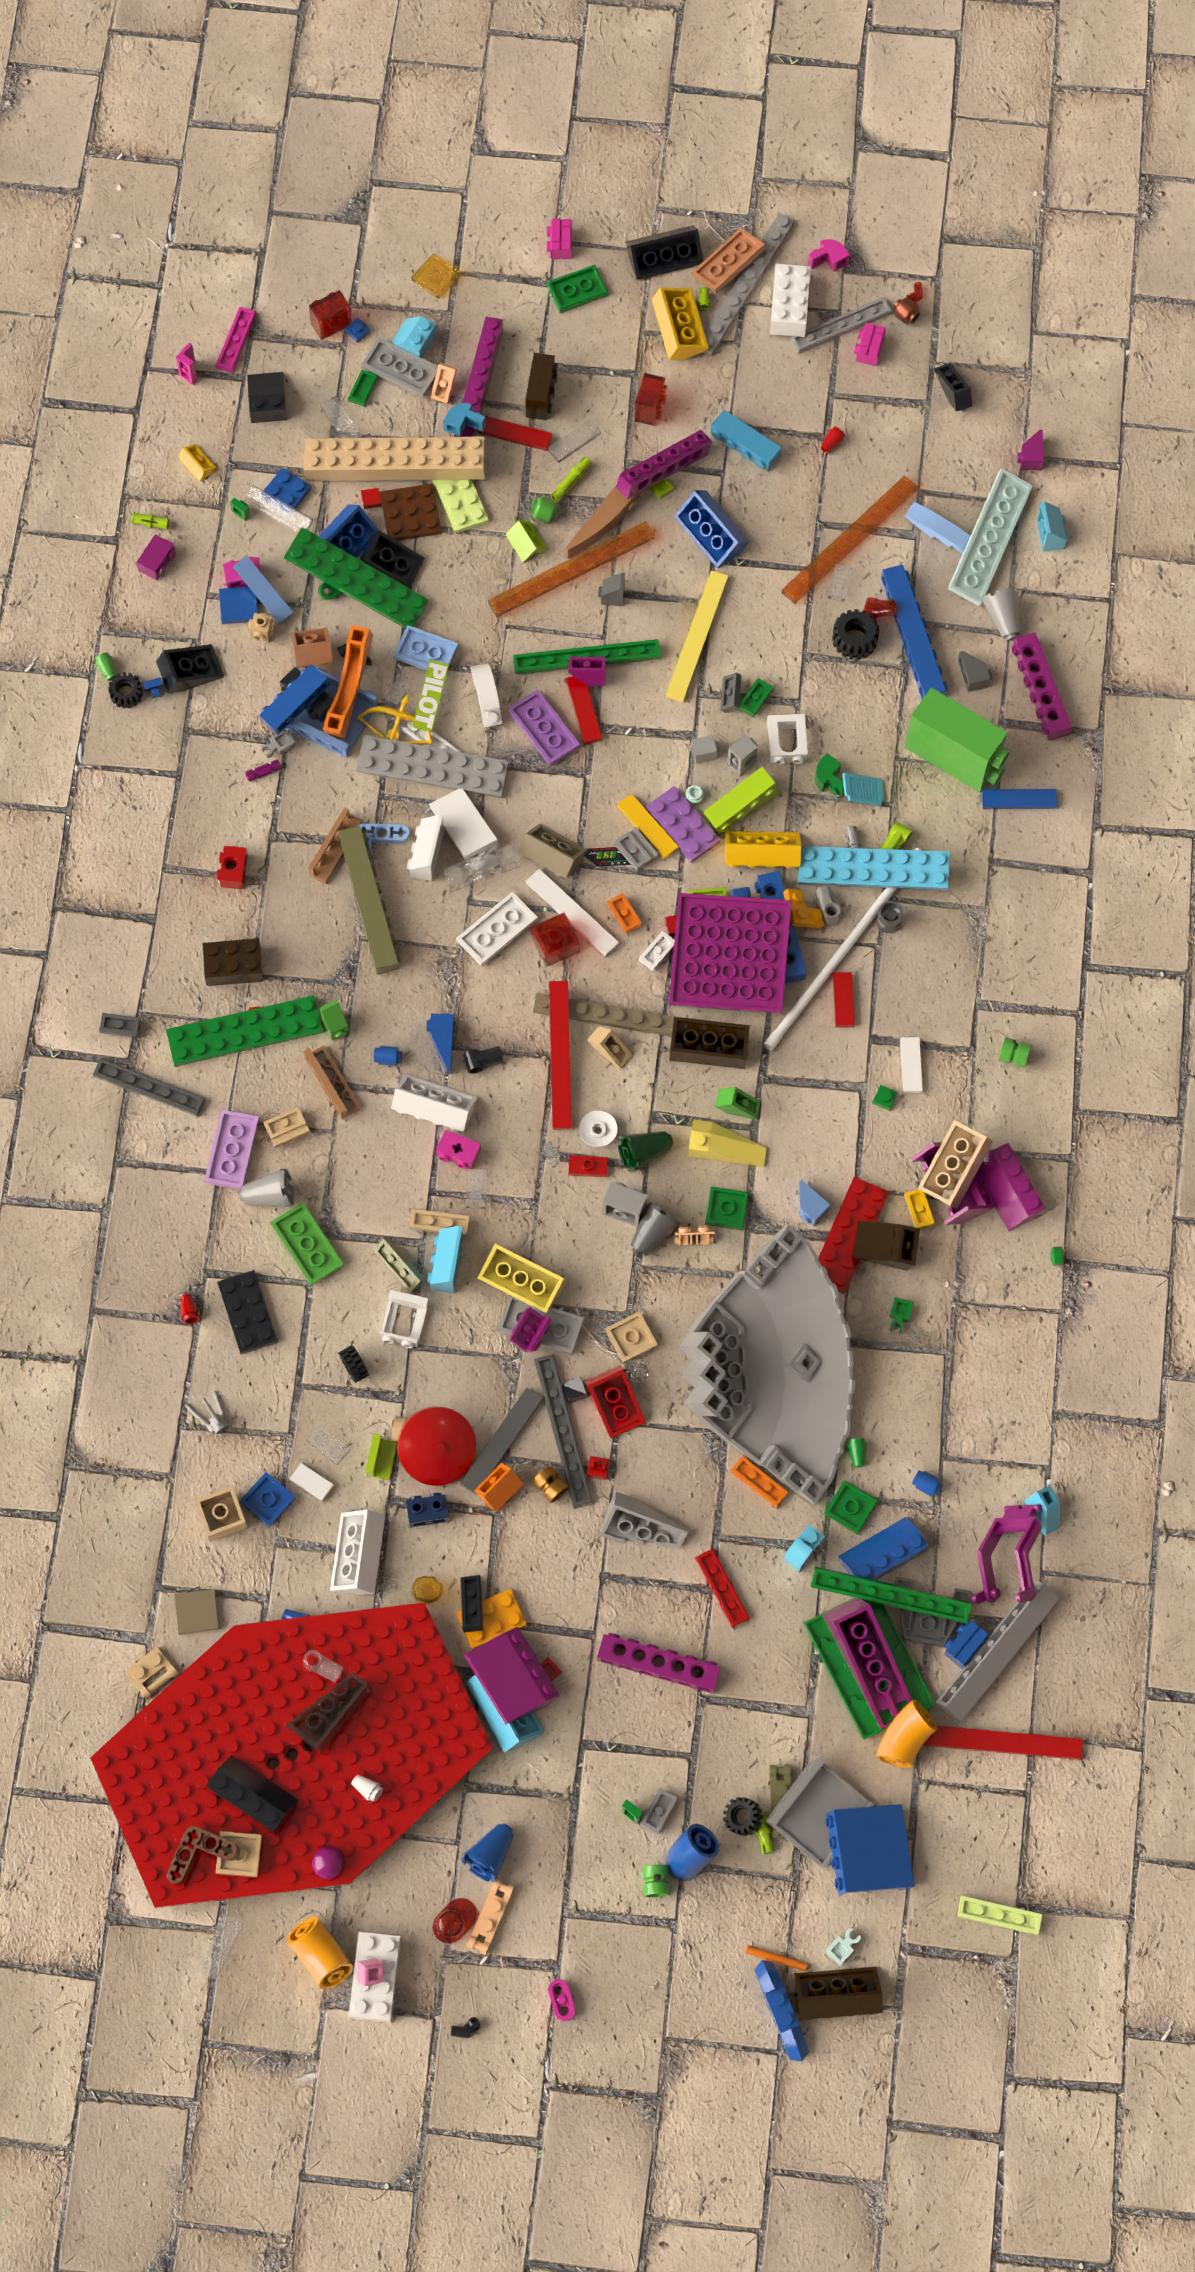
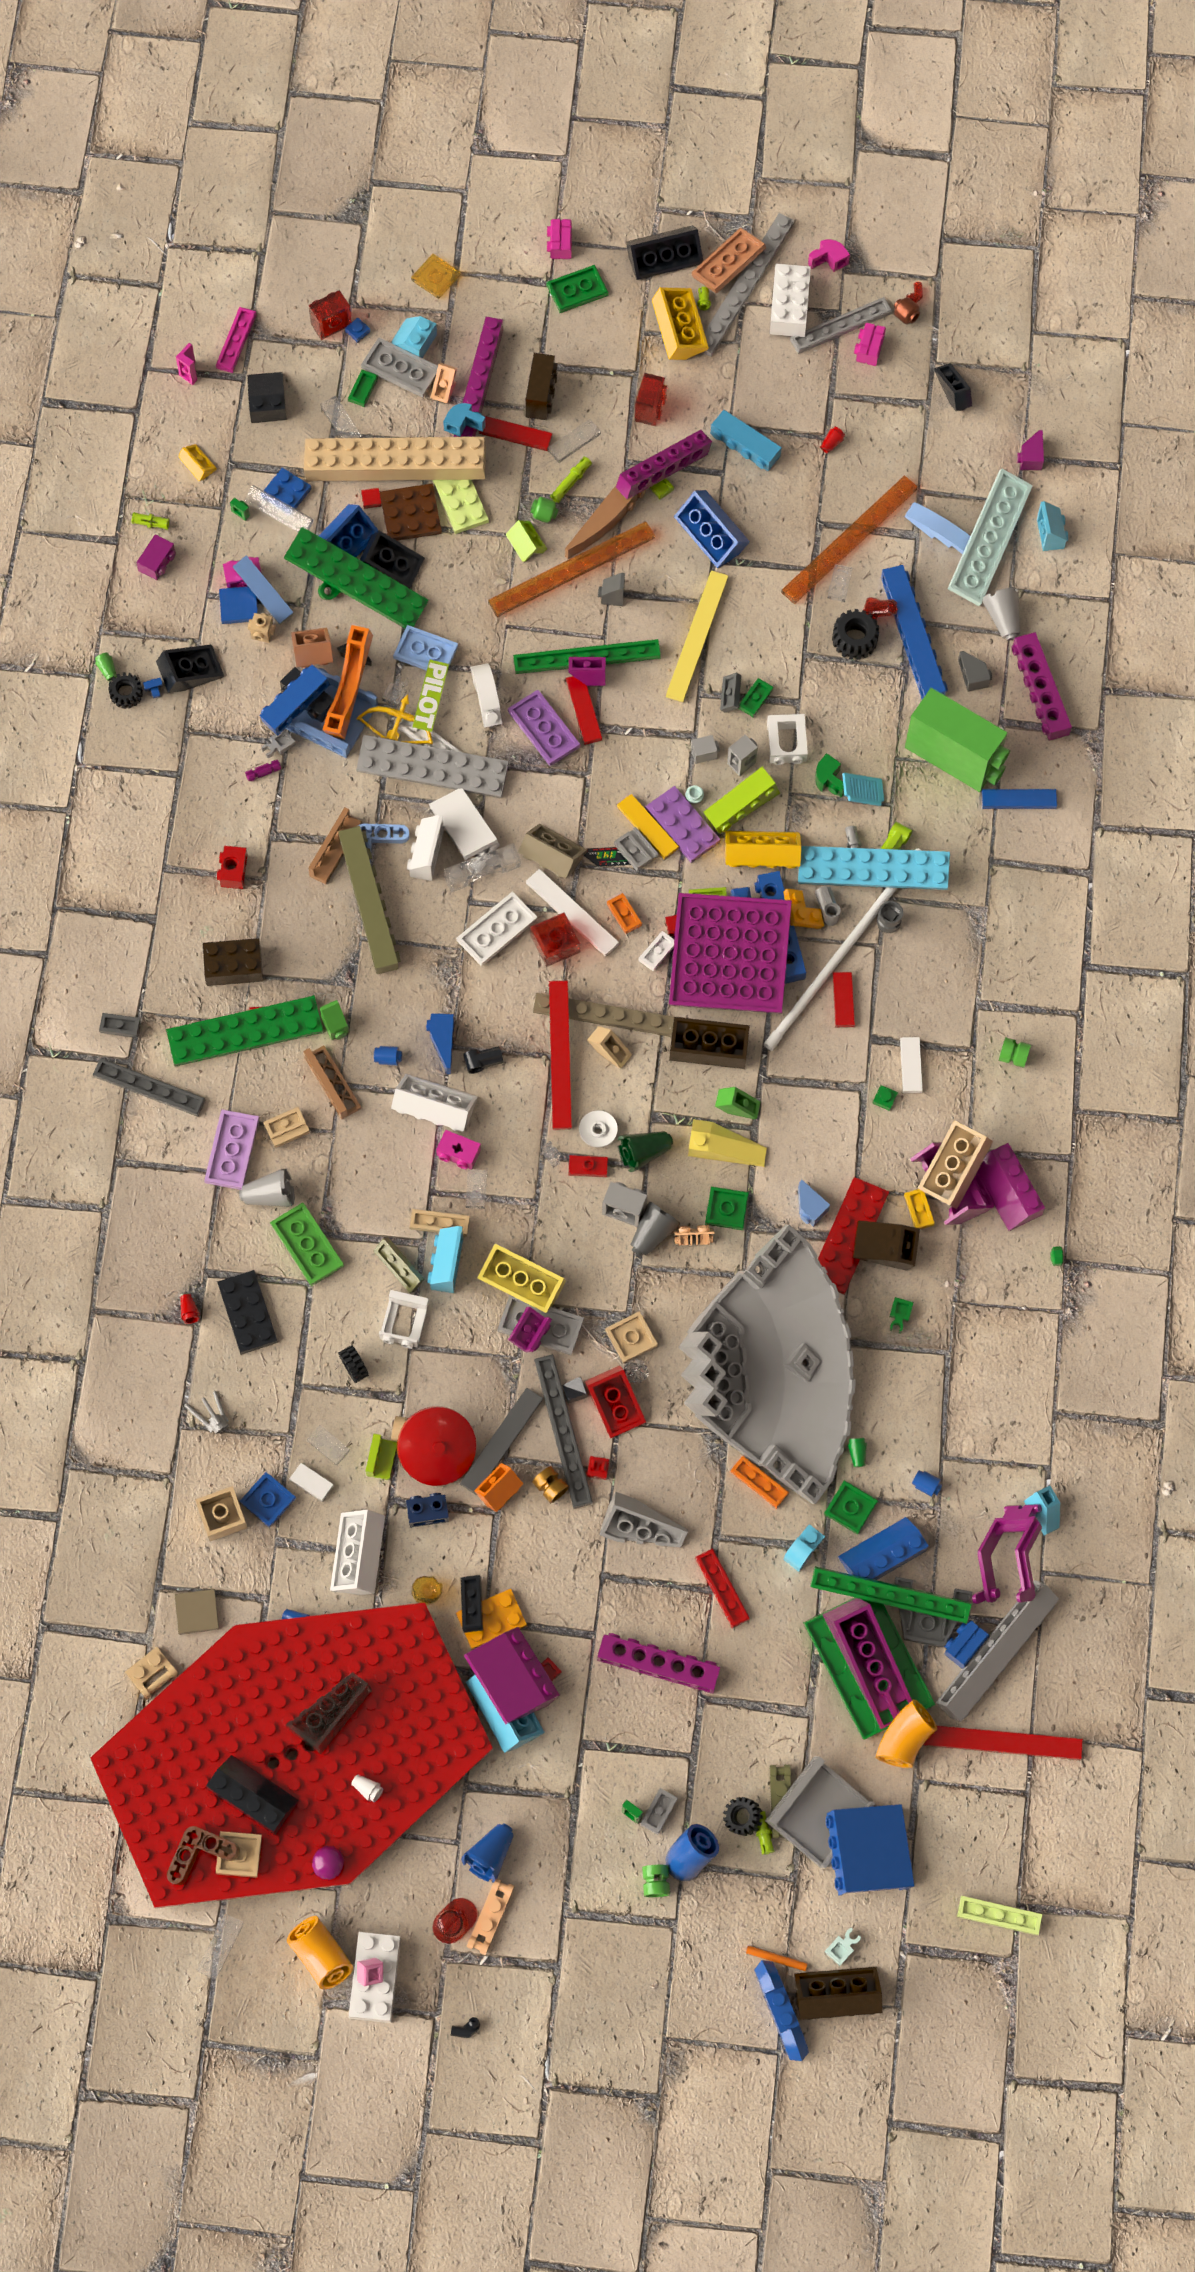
clear piece [304,1650,344,1683] -> none
dark pink plate [548,1979,575,2021] -> none

